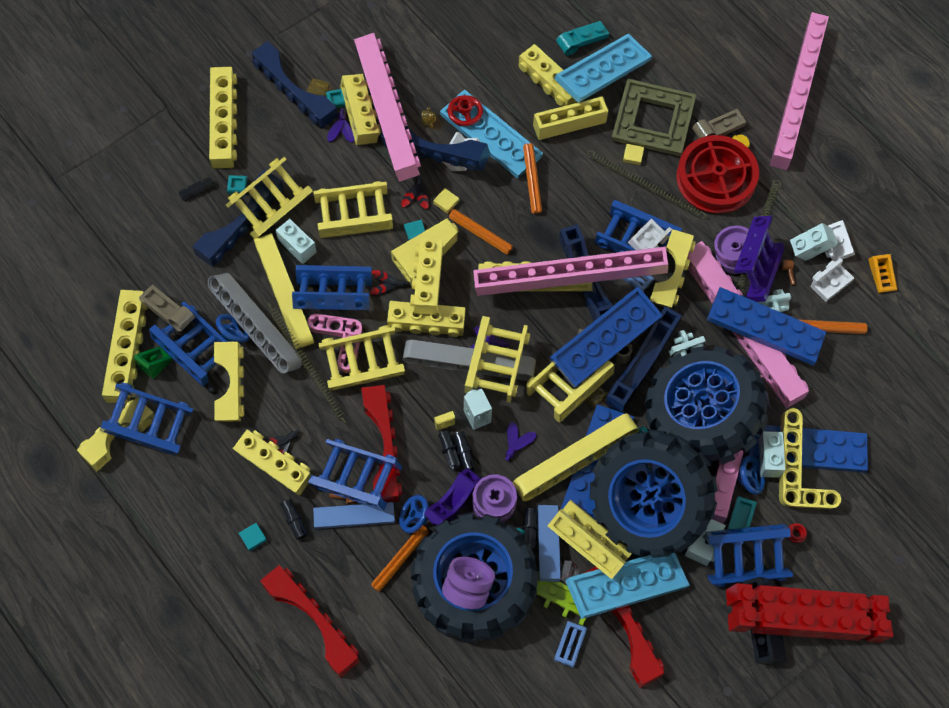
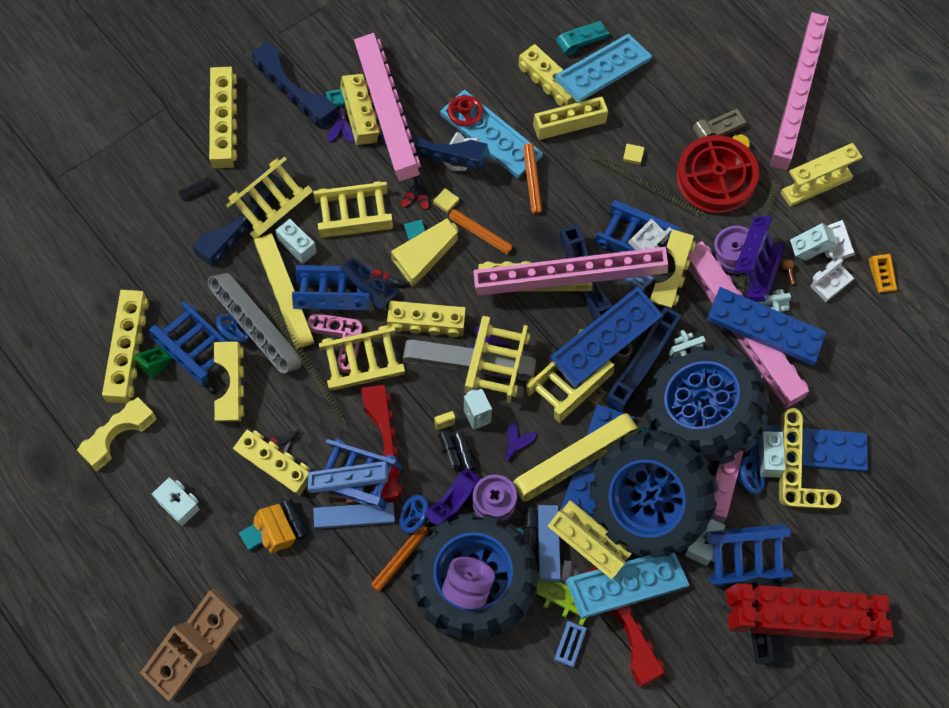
blue fence [100,382,193,456] -> none
dark tan plate [139,284,195,332] -> none
teal tile [227,175,248,195] -> none
red arch [260,565,359,678] -> none
clear yellow tile [306,78,330,96] -> none
light yellow brick [410,238,443,315] -> none
clear yellow plate [422,106,436,128] -> none
olive plate [611,79,696,157] -> none
teal tile [728,496,757,529] -> none
red plate [787,523,807,543] -> none
orange axle [798,319,867,334] -> none
none -> medium nougat bracket [140,589,243,702]
none -> light aqua brick [152,477,200,526]
none -> light orange brick [254,504,296,553]
none -> medium blue tile [308,461,388,493]
none -> dark blue wing [340,257,400,309]
none -> light yellow fence [781,143,862,207]

